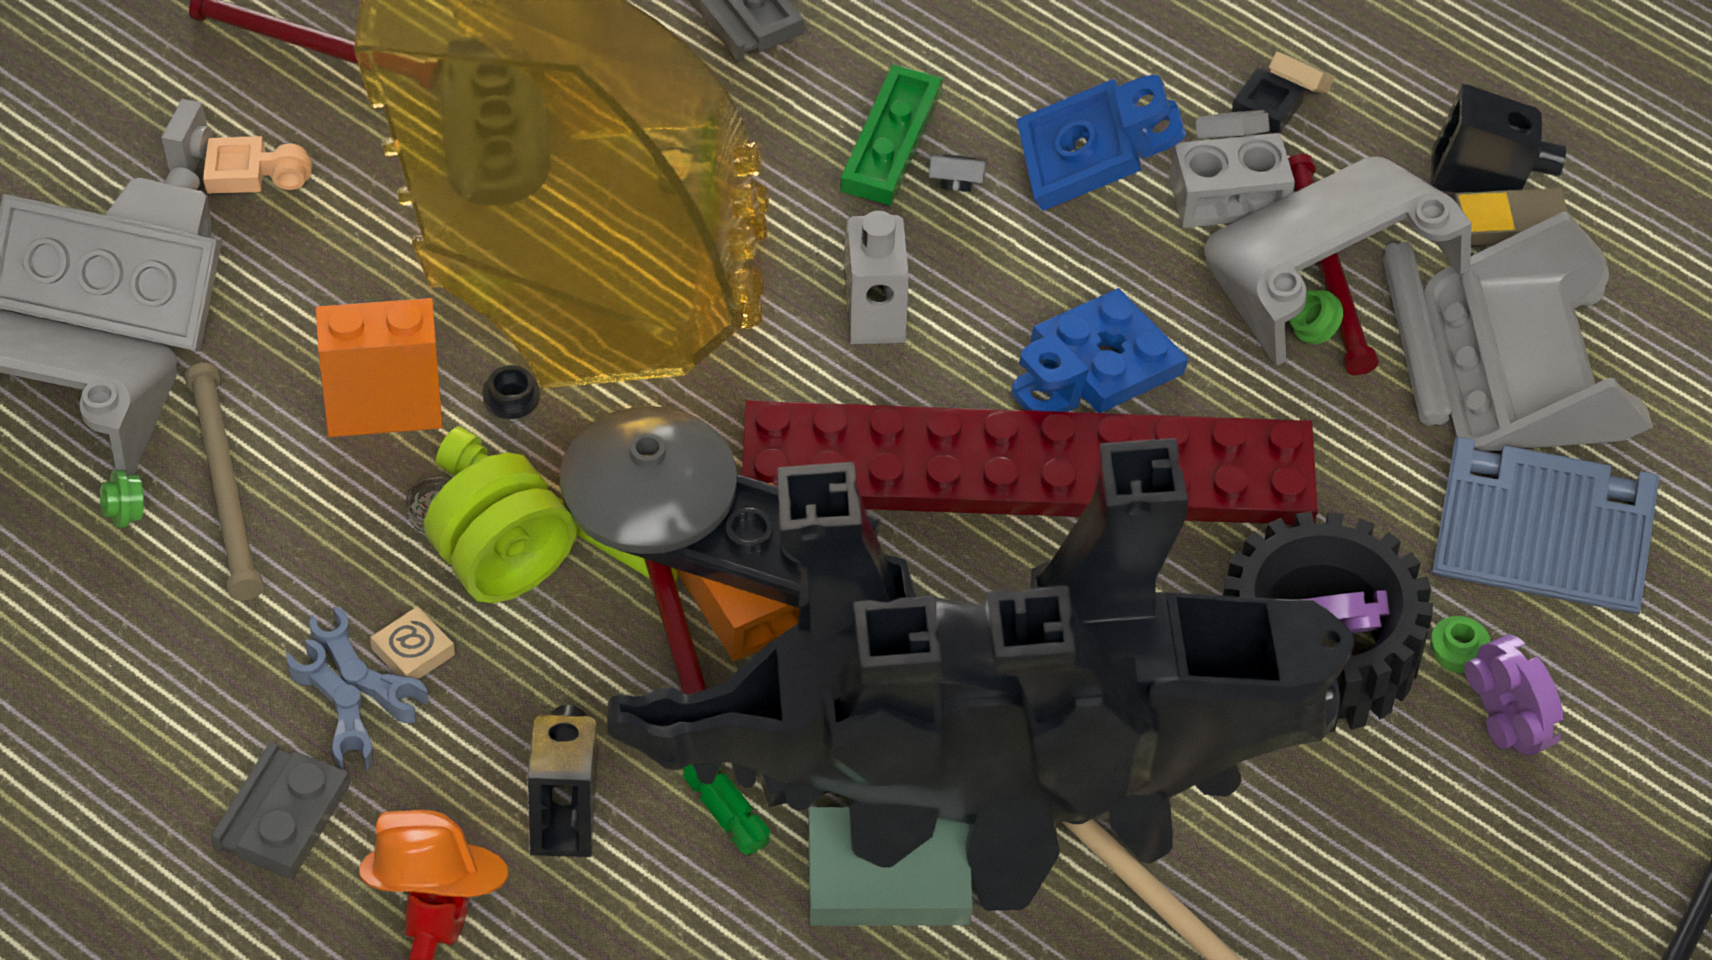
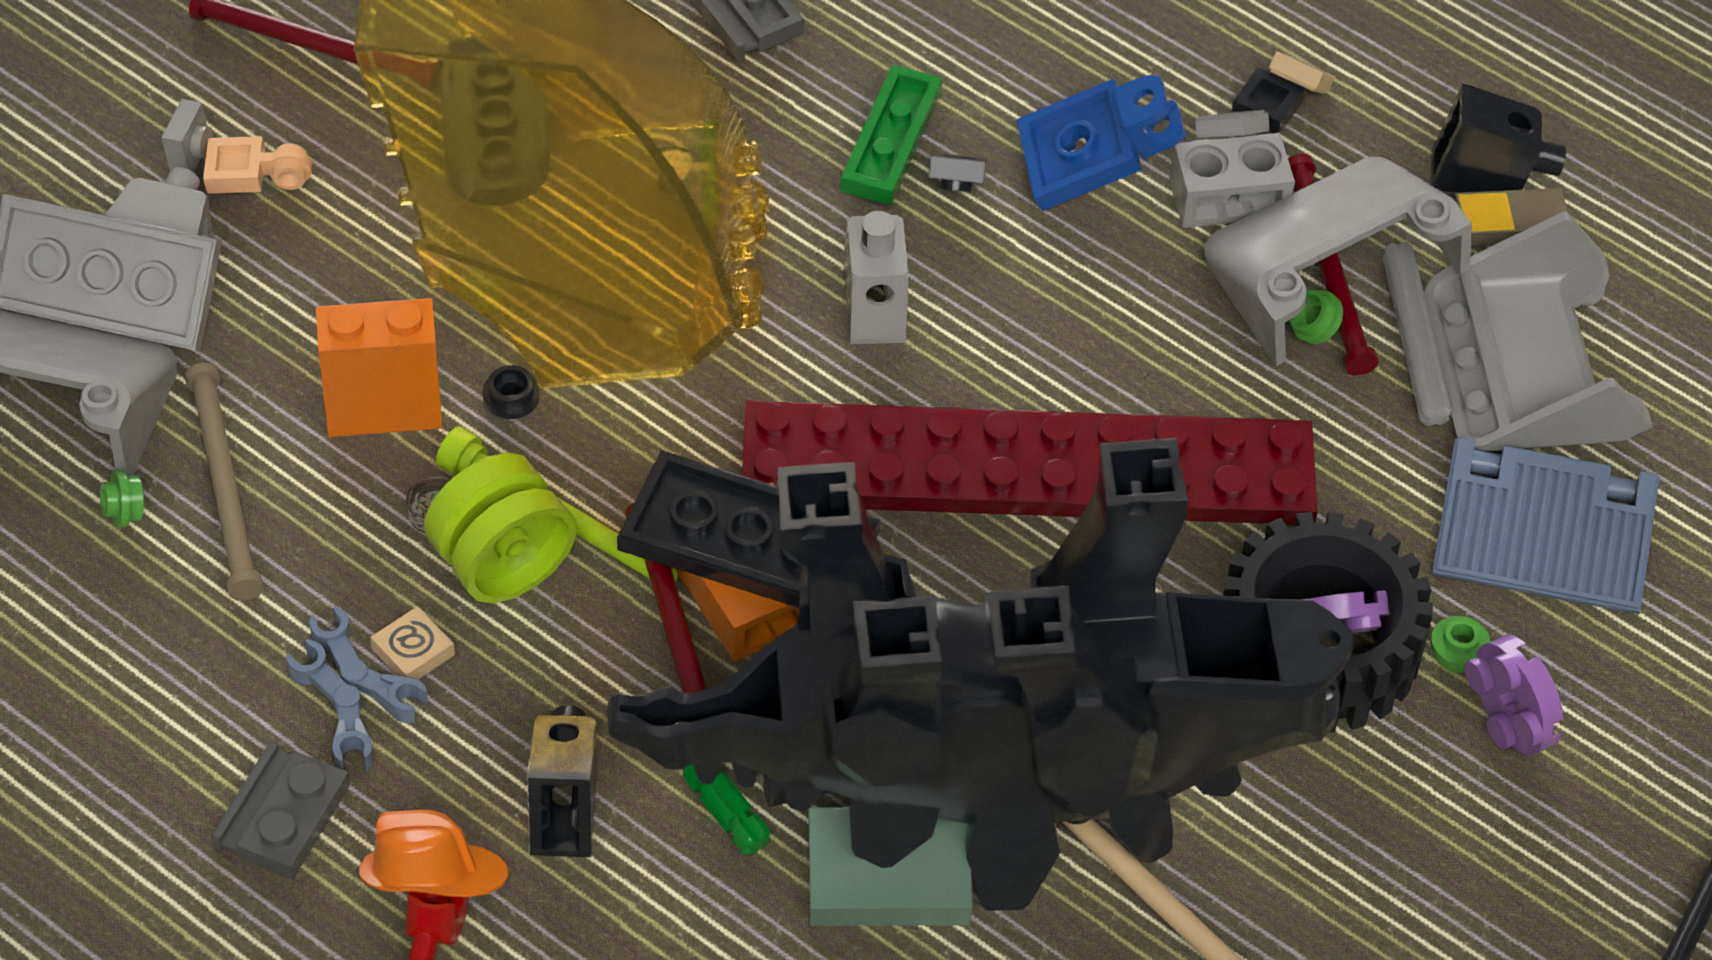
dark grey dish [560,406,737,554] -> none
blue plate [1011,288,1189,413] -> none

